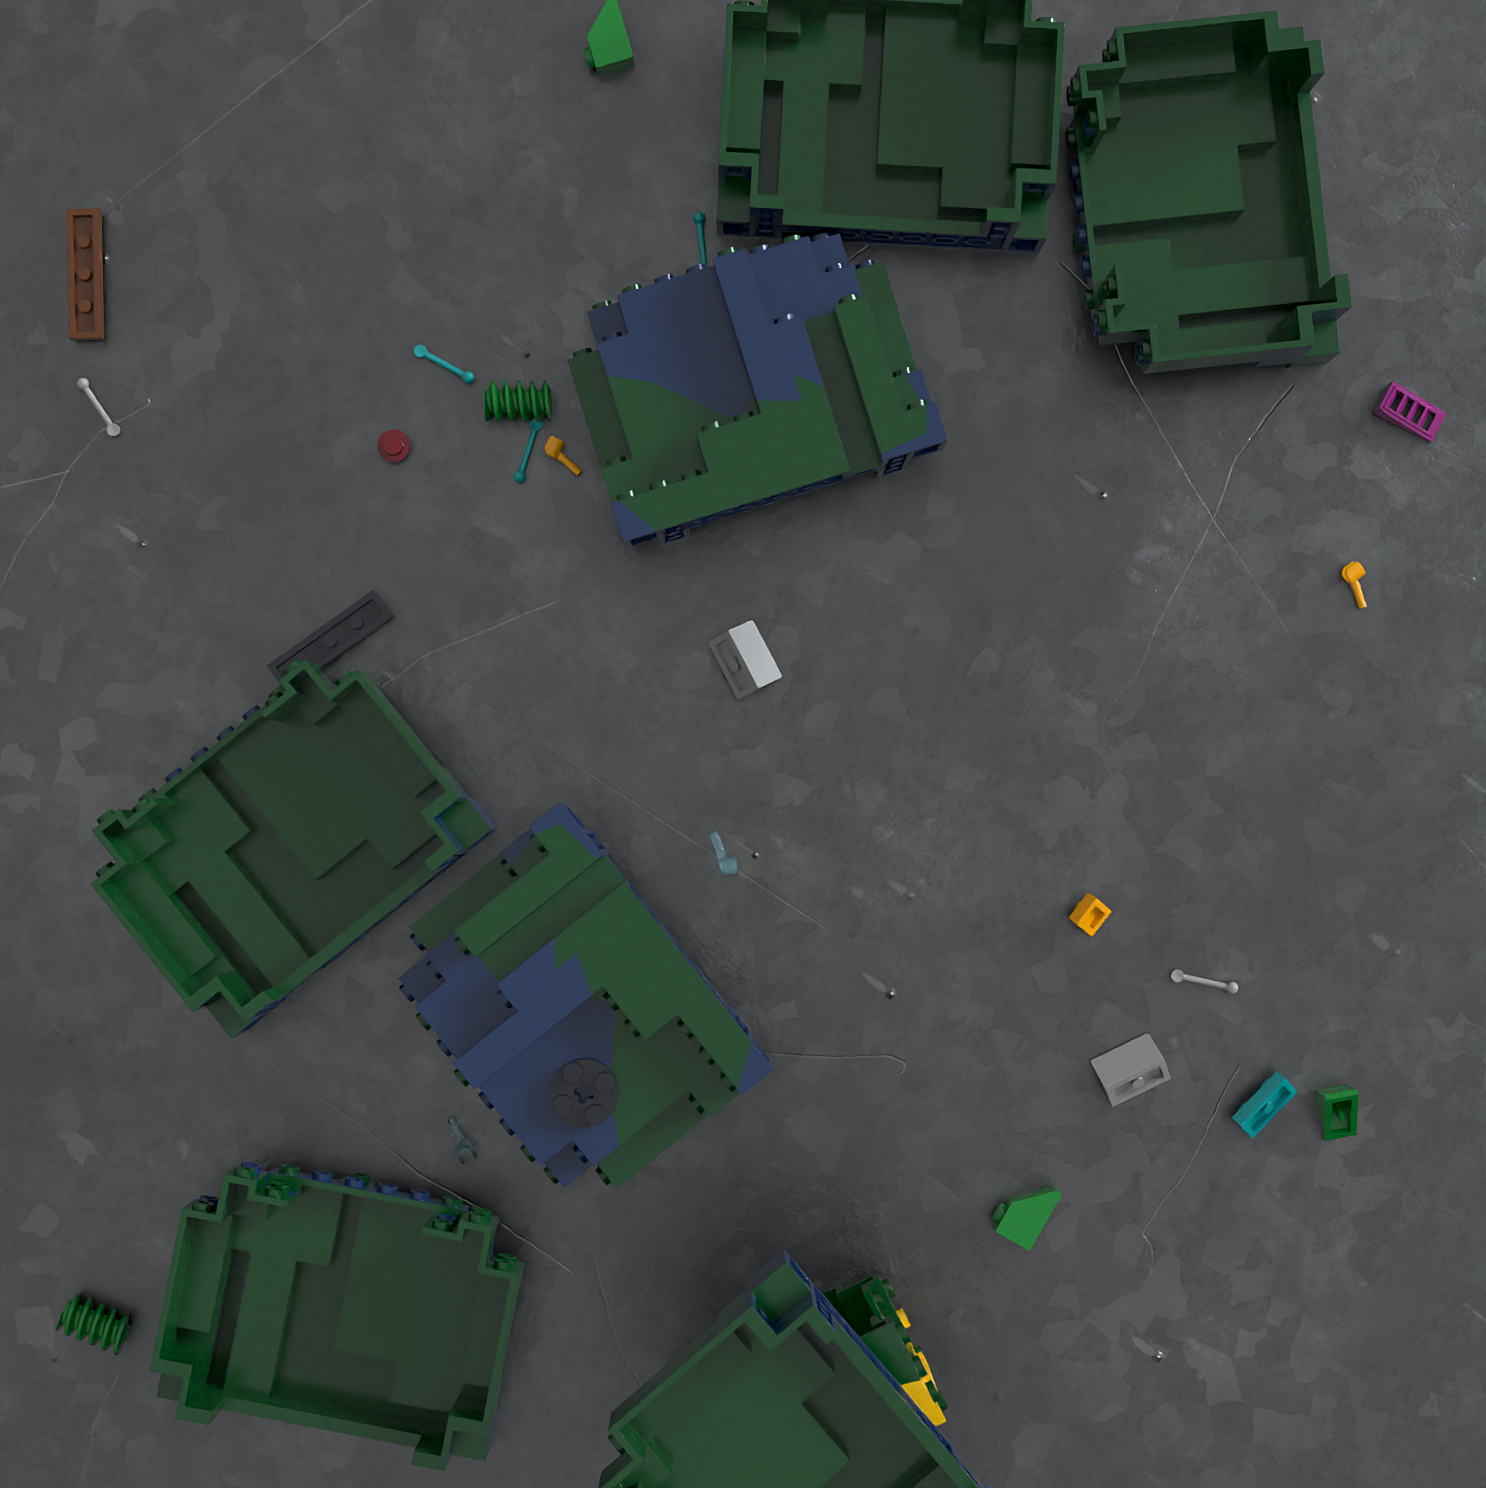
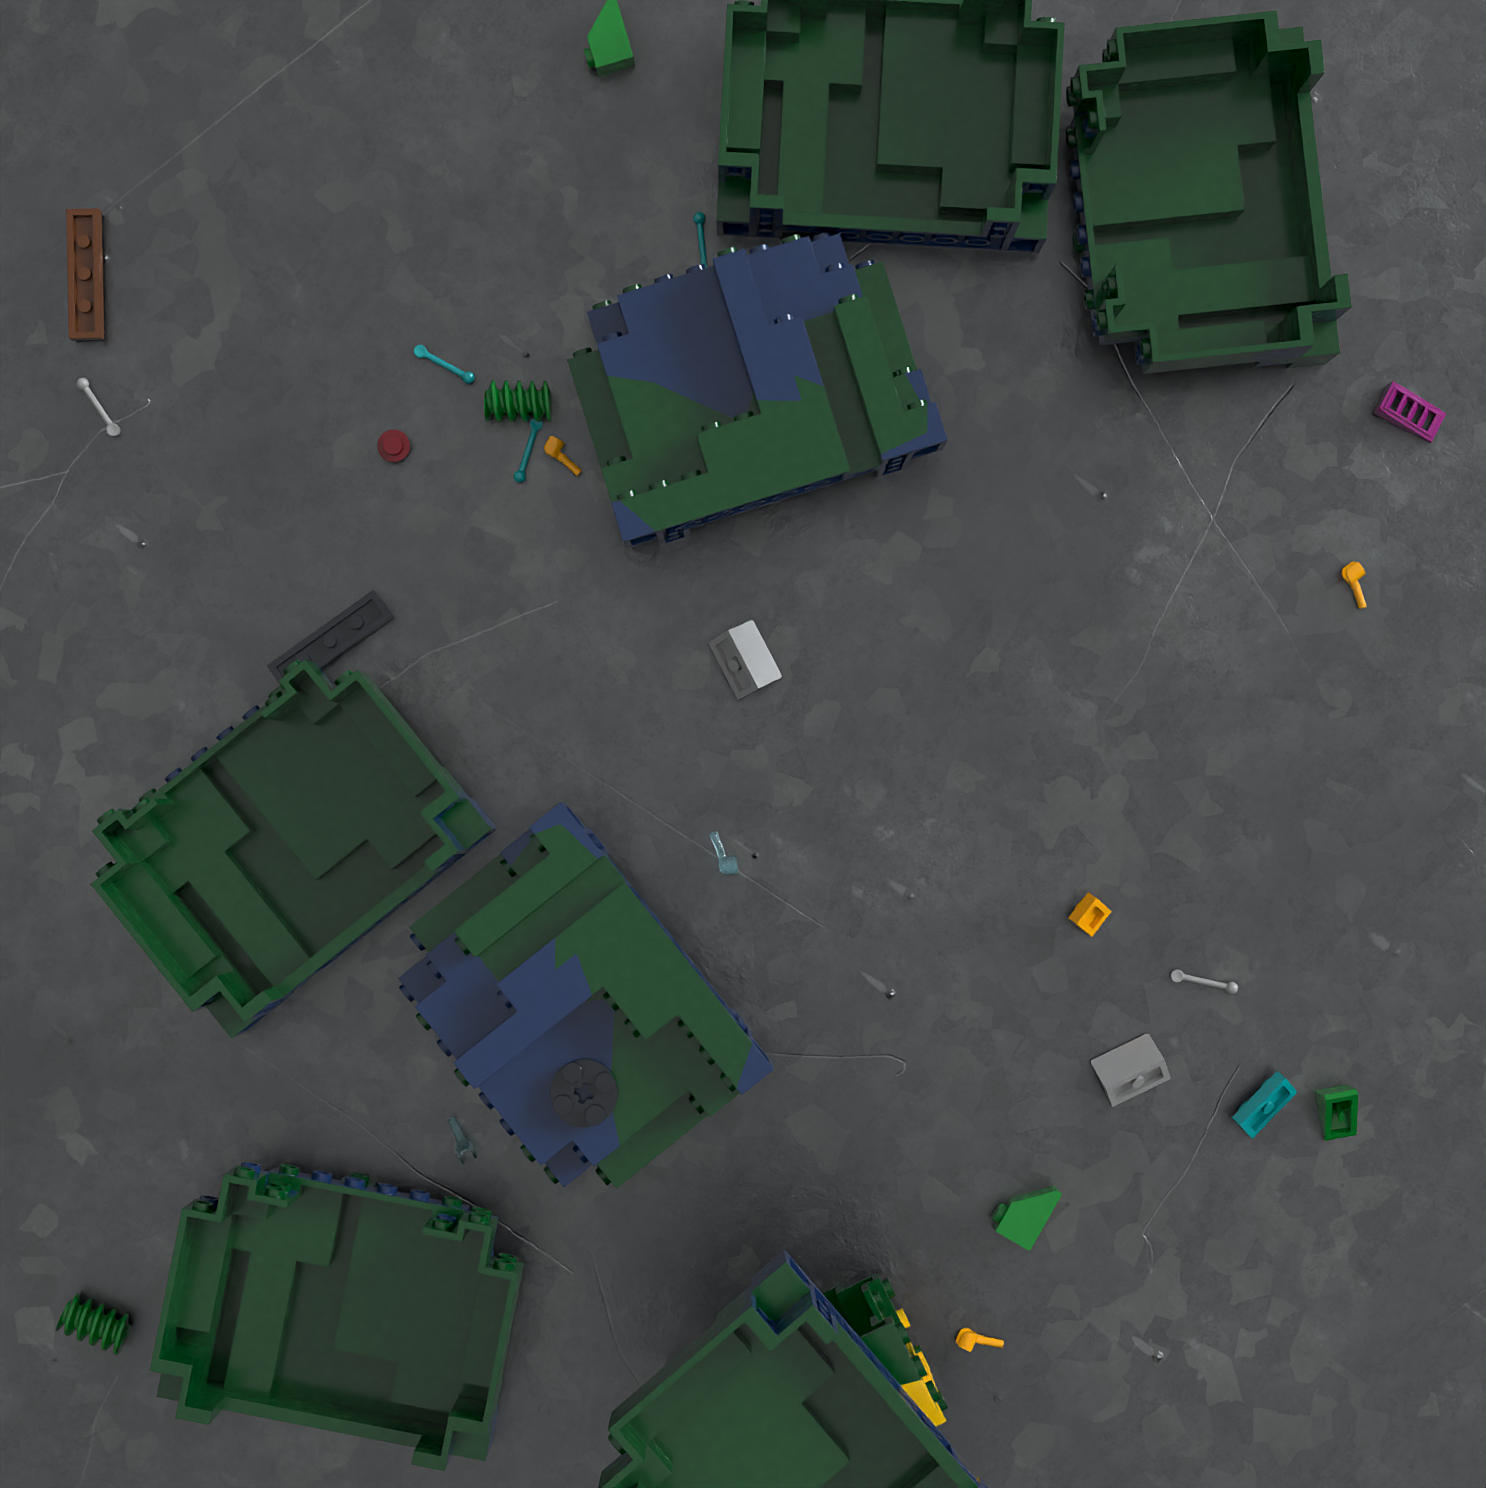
none -> light orange hand [955,1328,1004,1352]

